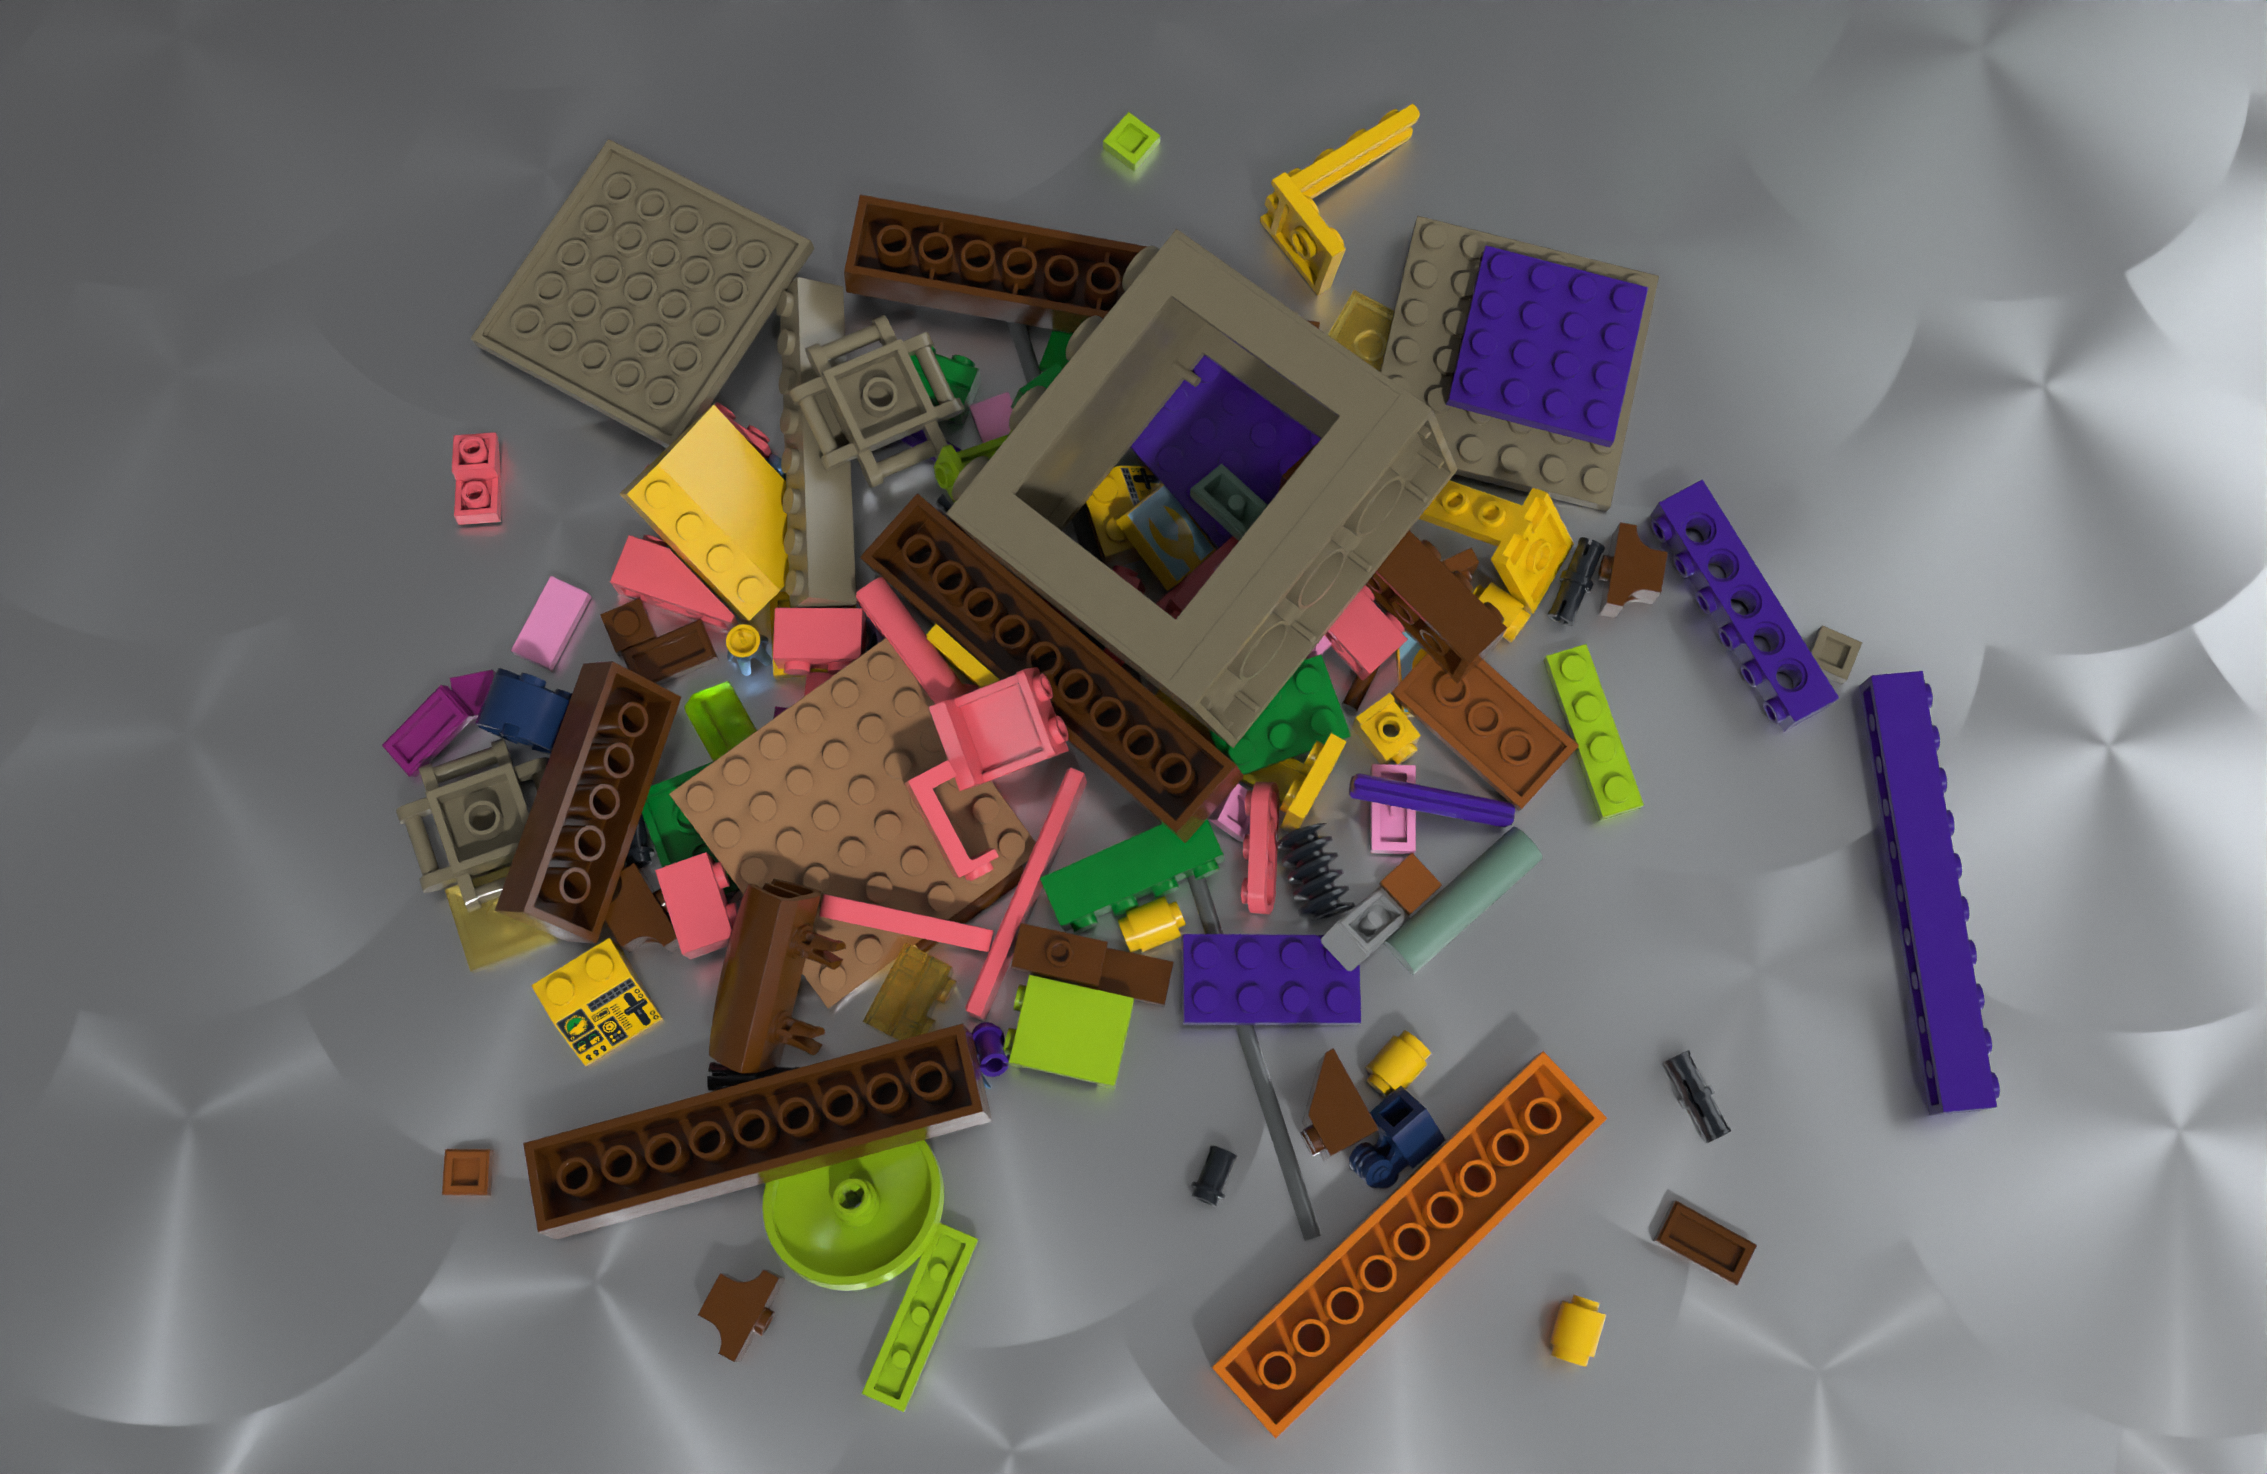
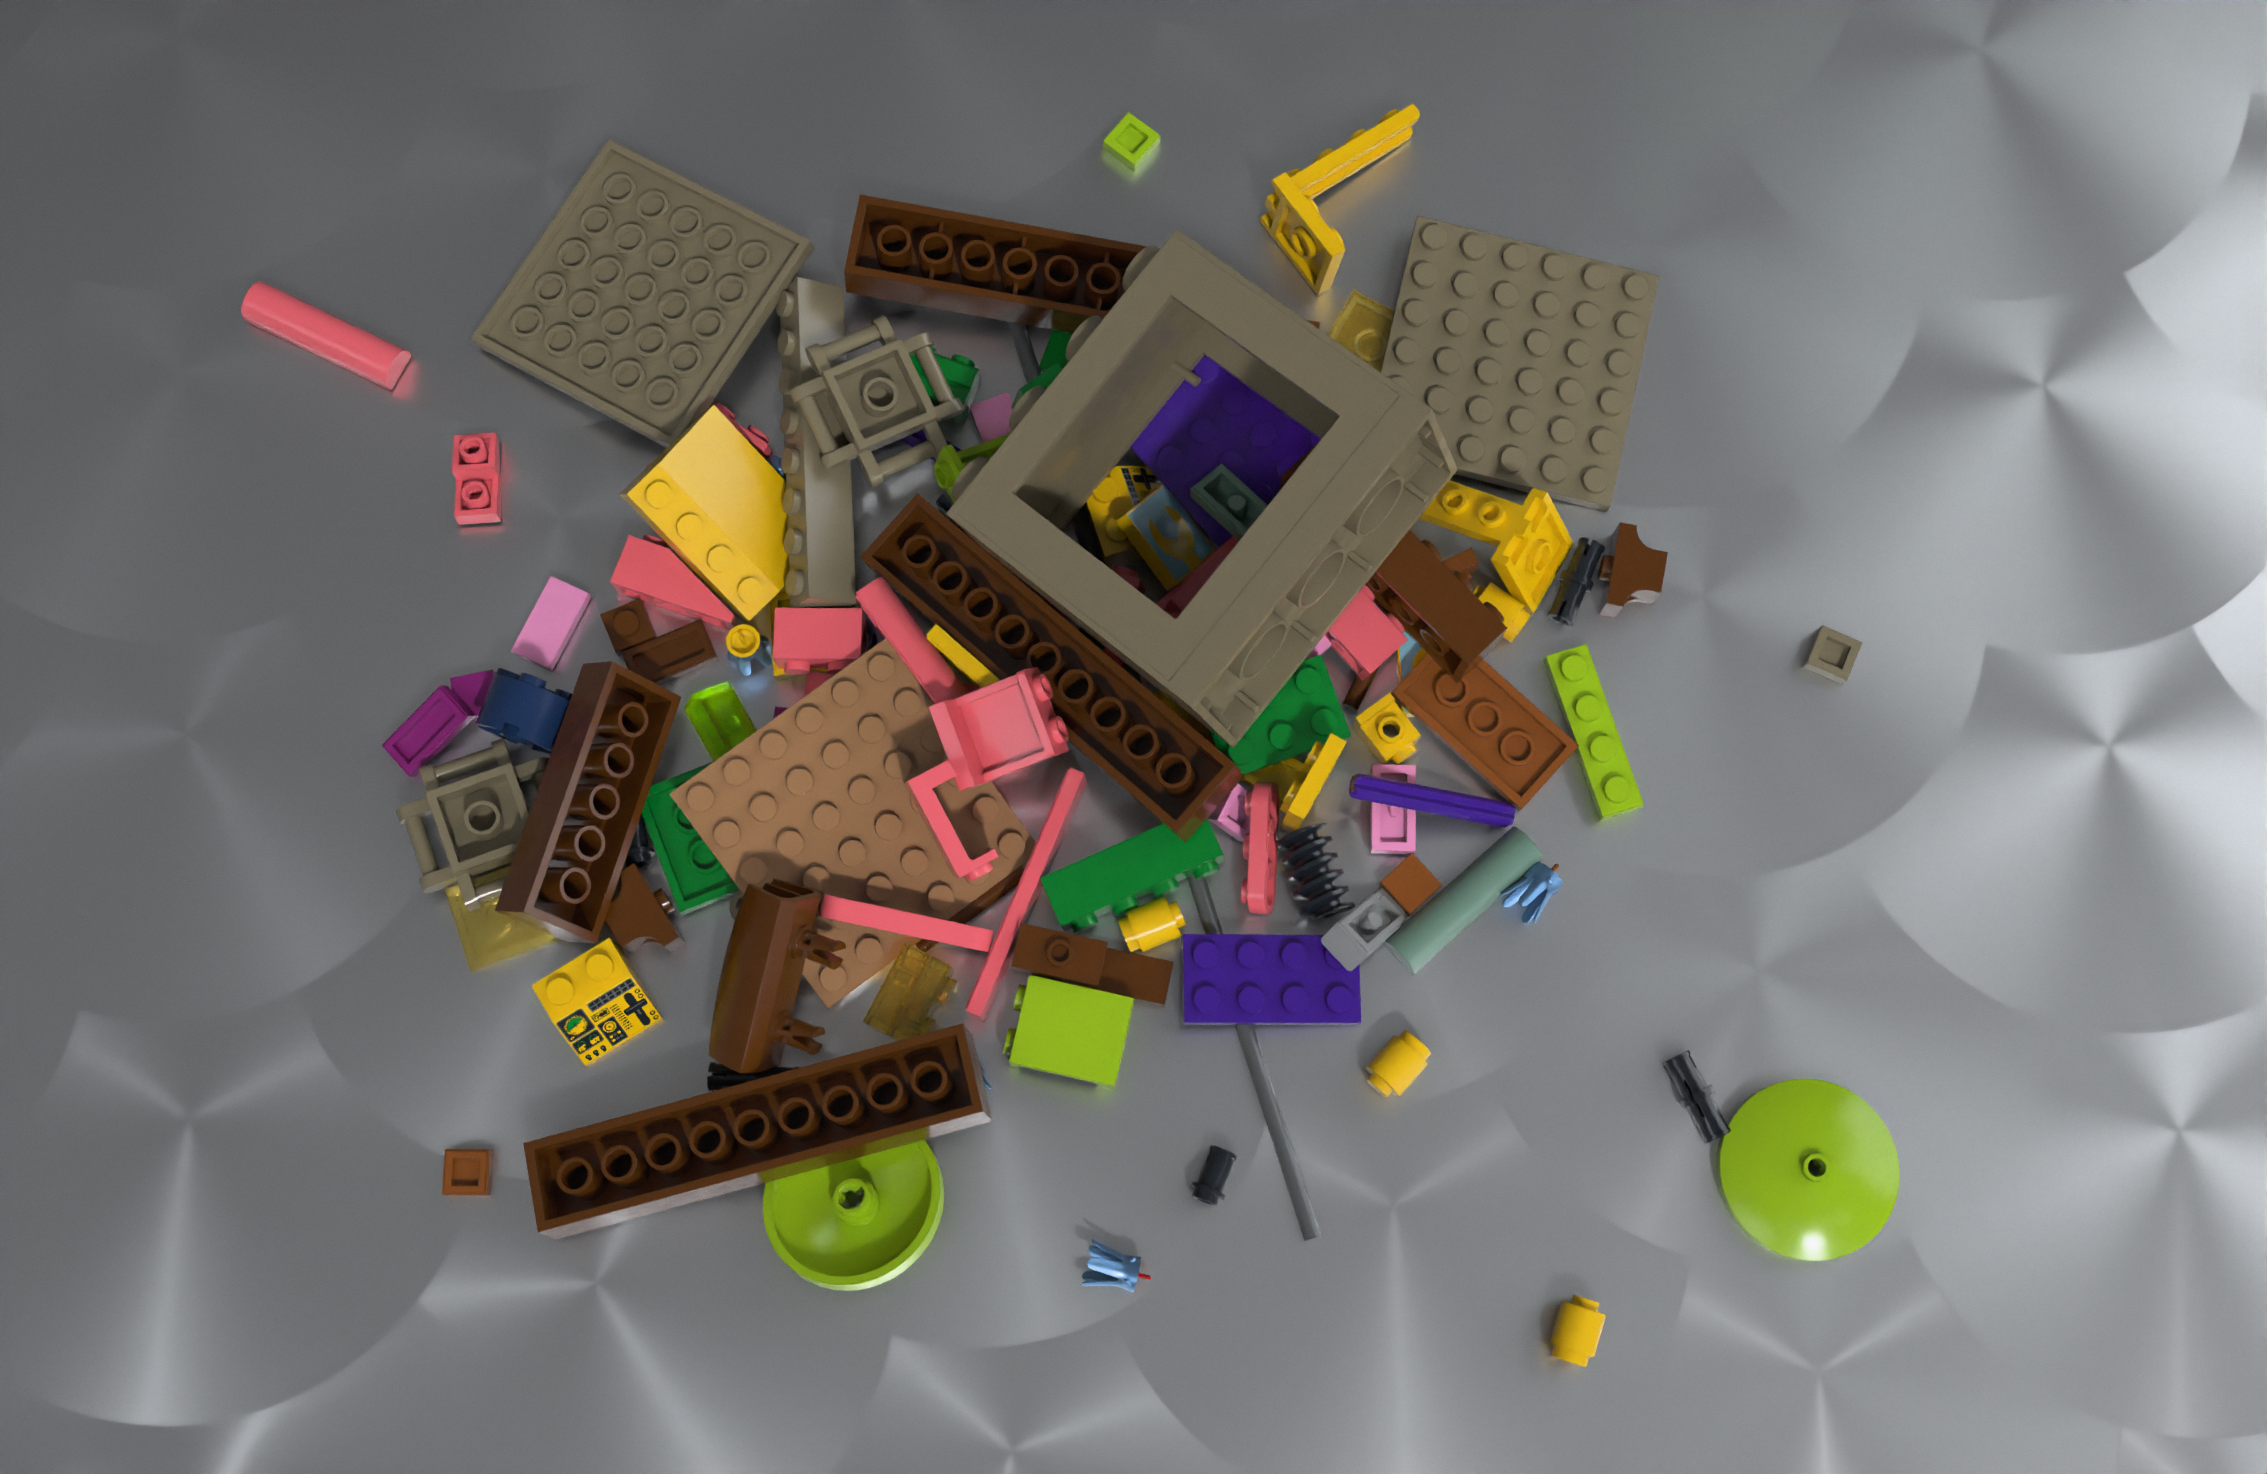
coral brick [655,852,738,960] -> none
reddish brown brick [698,1270,785,1362] -> none
lime plate [862,1223,979,1412] -> none
dark purple pin [971,1022,1009,1077] -> none
orange brick [1210,1051,1607,1439] -> none
reddish brown slope [1300,1048,1379,1161] -> none
dark blue brick [1349,1086,1446,1189] -> none
dark purple plate [1446,245,1648,448] -> none
dark purple brick [1650,479,1839,732] -> none
reddish brown tile [1653,1201,1757,1286] -> none
dark purple brick [1859,671,2000,1116] -> none
none -> coral brick [241,281,412,391]
none -> flat silver piece [1081,1239,1151,1292]
none -> flat silver piece [1500,862,1563,924]
none -> lime dish [1716,1079,1900,1261]

